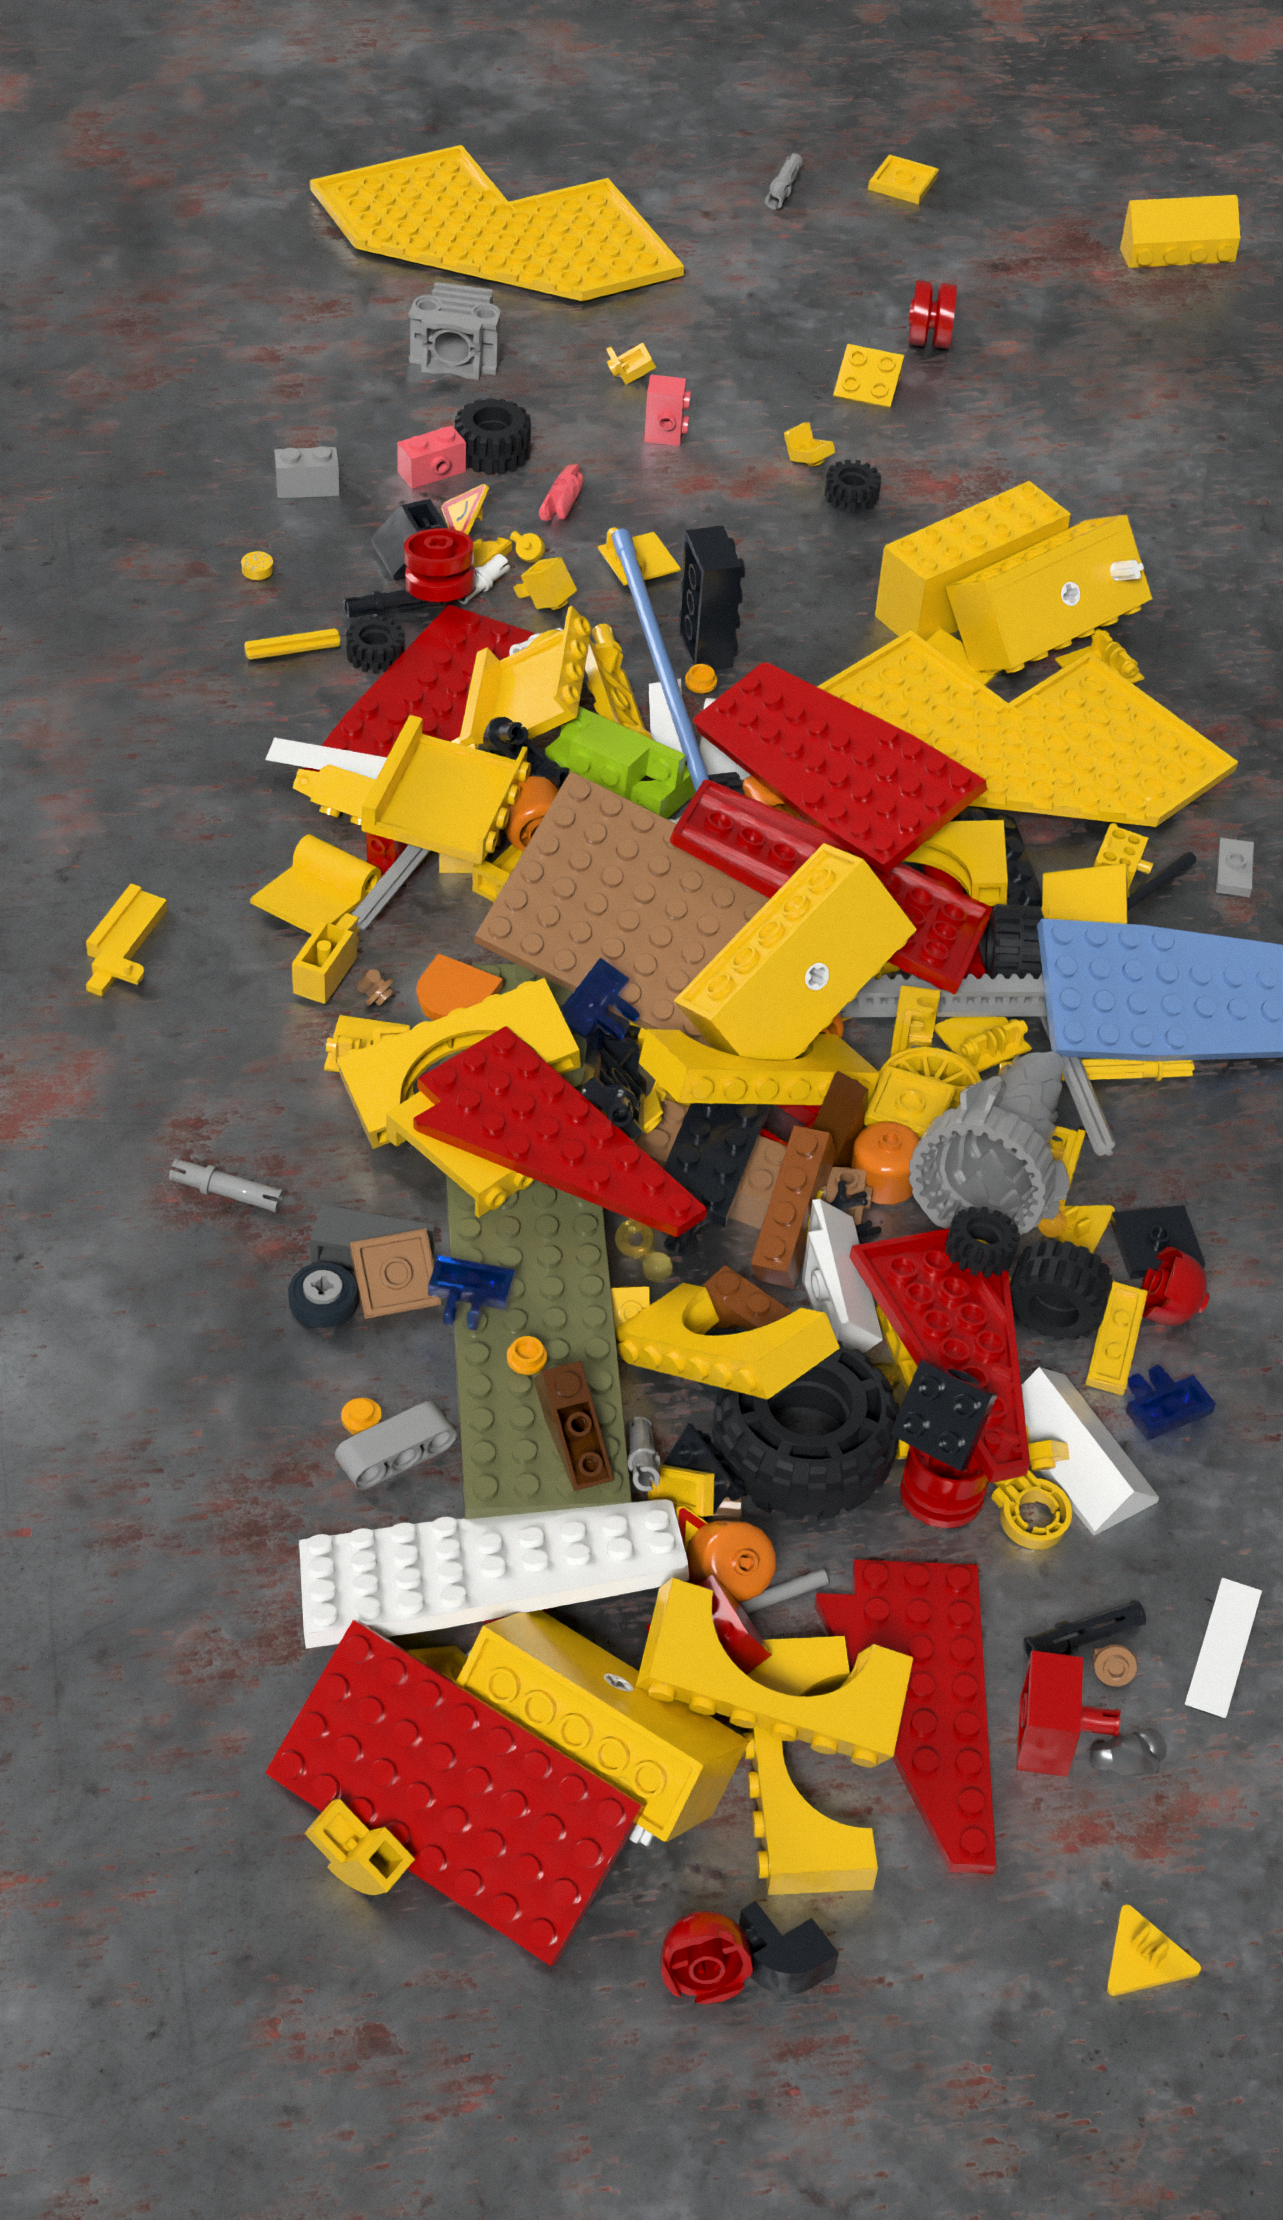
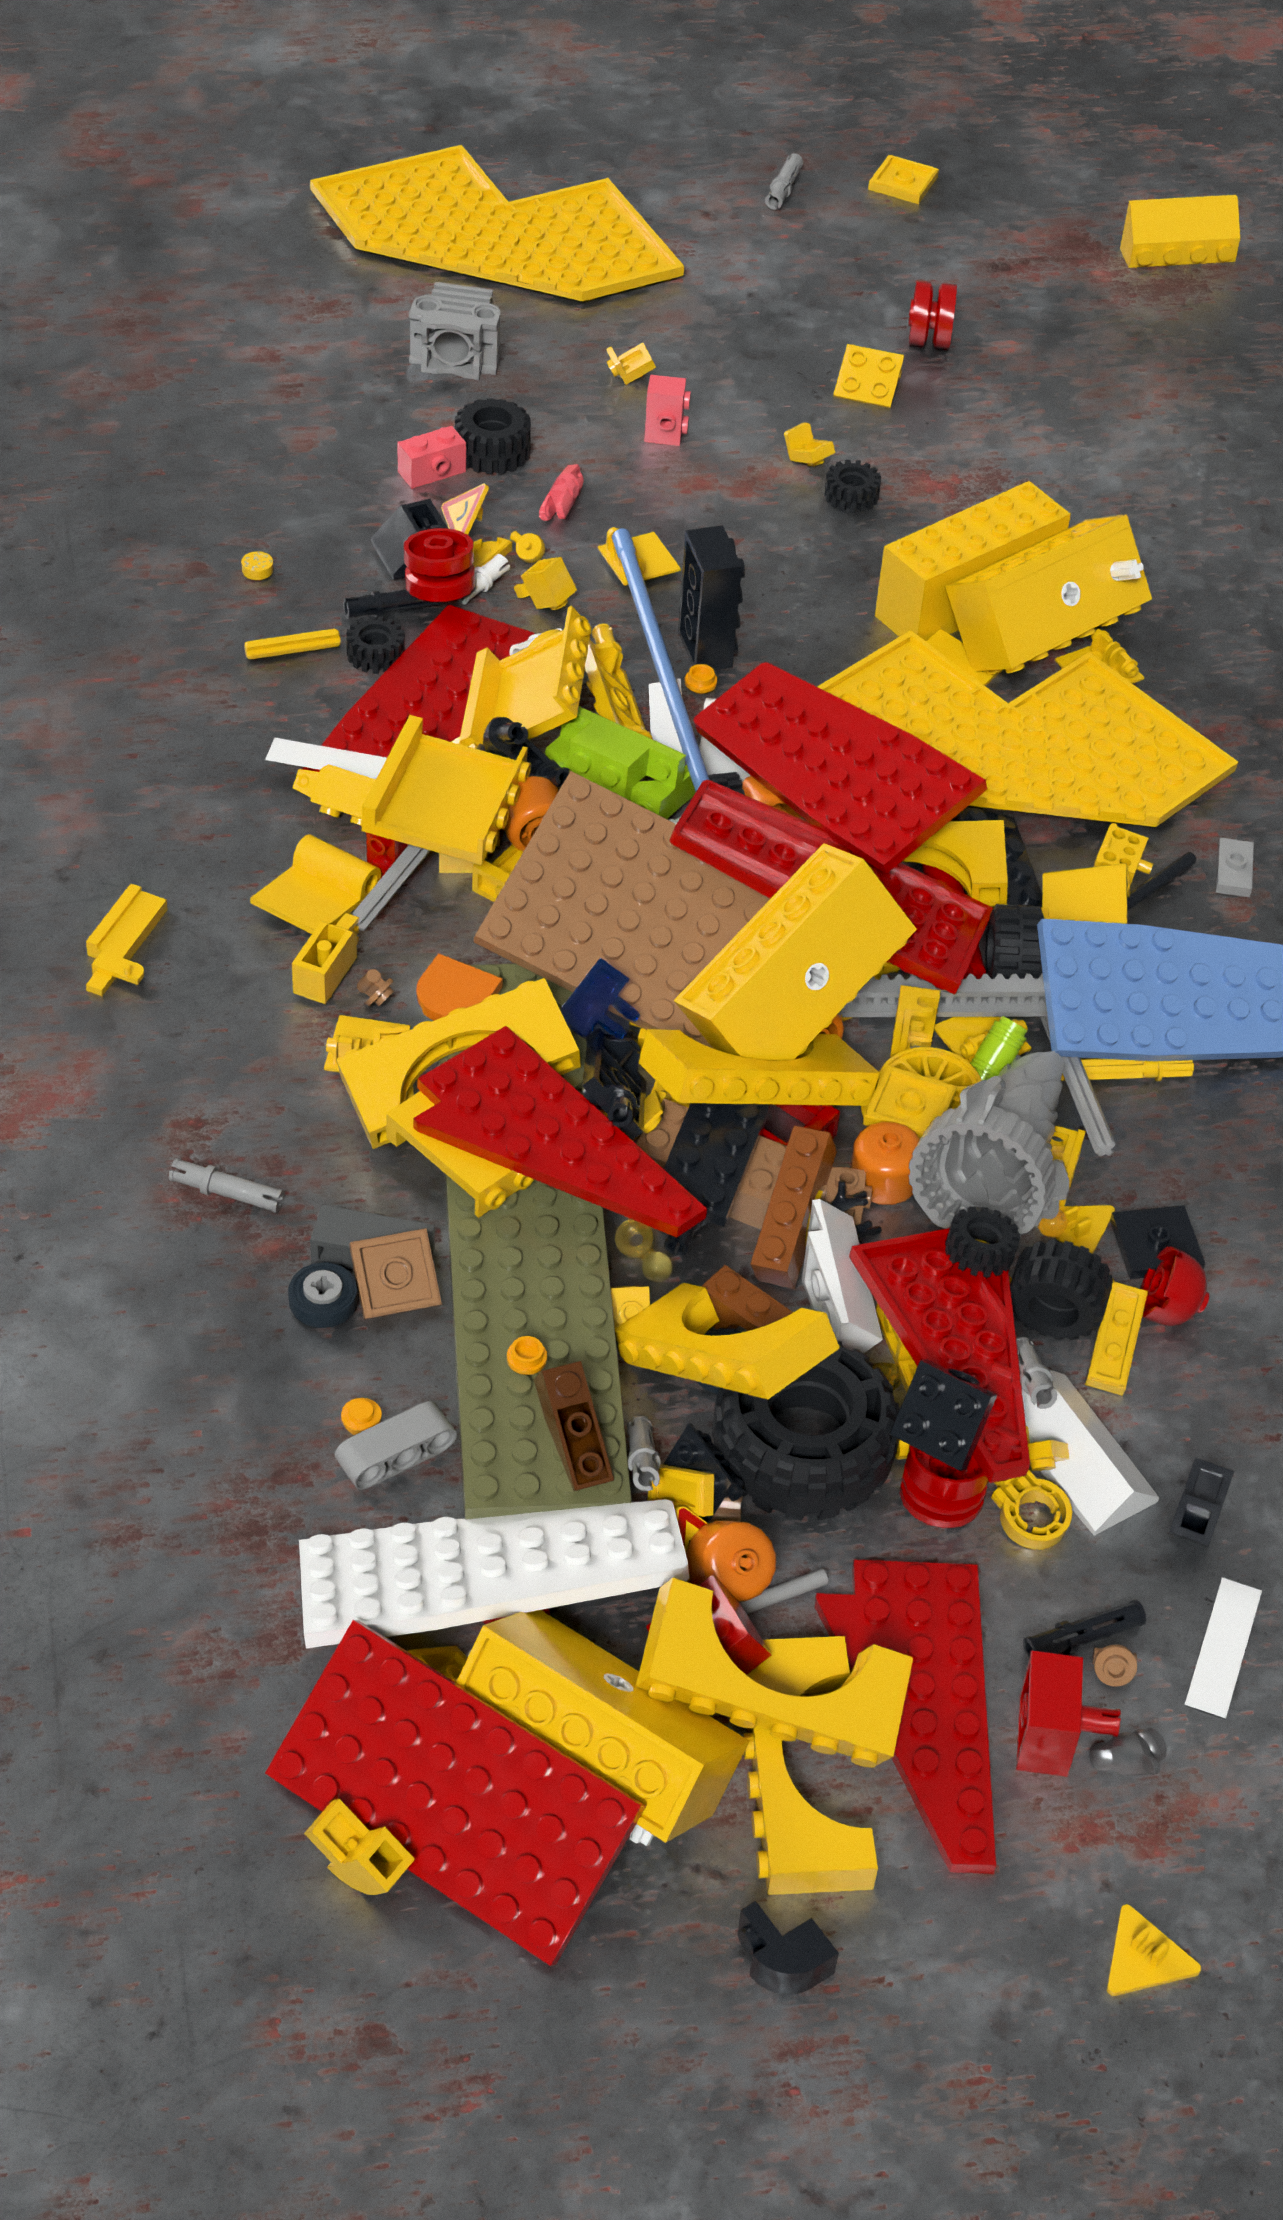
light grey brick [274,446,339,499] -> none
clear blue hinge [428,1255,515,1331] -> none
red cylinder [660,1910,753,2004] -> none
reddish brown slope [812,1071,869,1168] -> none
clear blue hinge [1126,1364,1216,1441] -> none
none -> lime head [970,1016,1027,1081]
none -> light grey pin [1016,1337,1057,1409]
none -> black brick [1169,1457,1235,1548]

